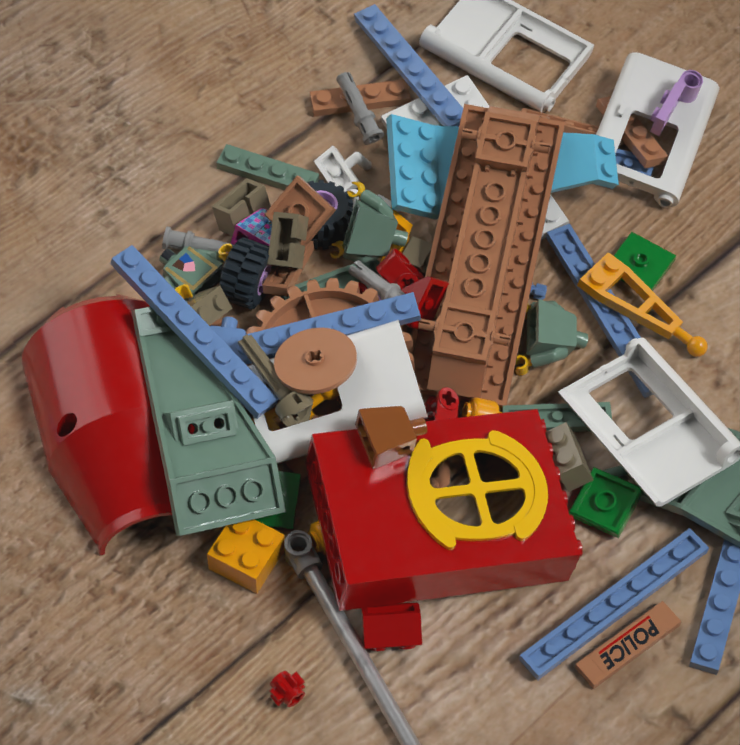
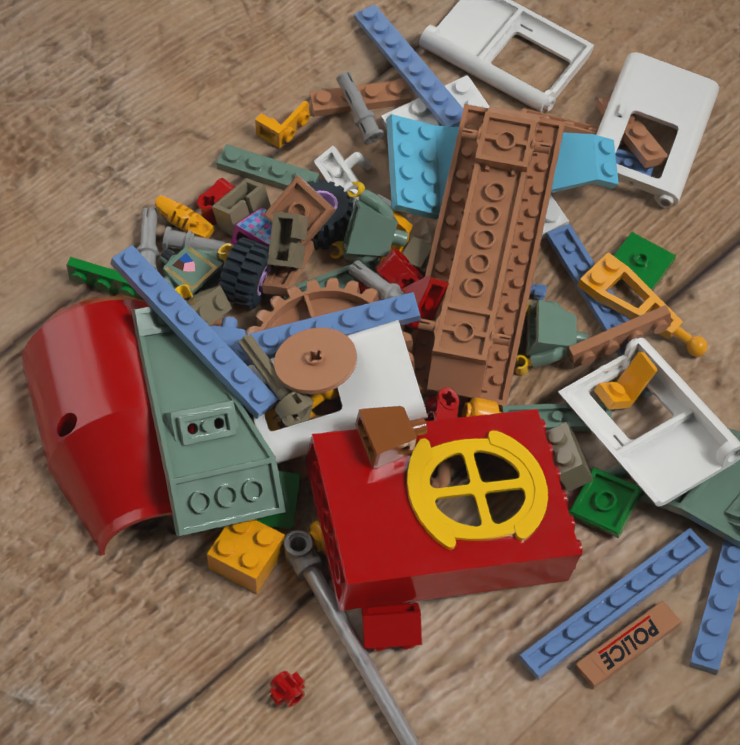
lavender plate [650,70,703,136] -> none
none -> green plate [66,256,145,301]
none -> light grey pin [137,207,159,271]
none -> light orange hinge [155,196,215,239]
none -> red piece [197,178,236,225]
none -> light orange bracket [255,100,310,149]
none -> nougat plate [569,305,671,368]
none -> light orange bracket [594,352,657,410]

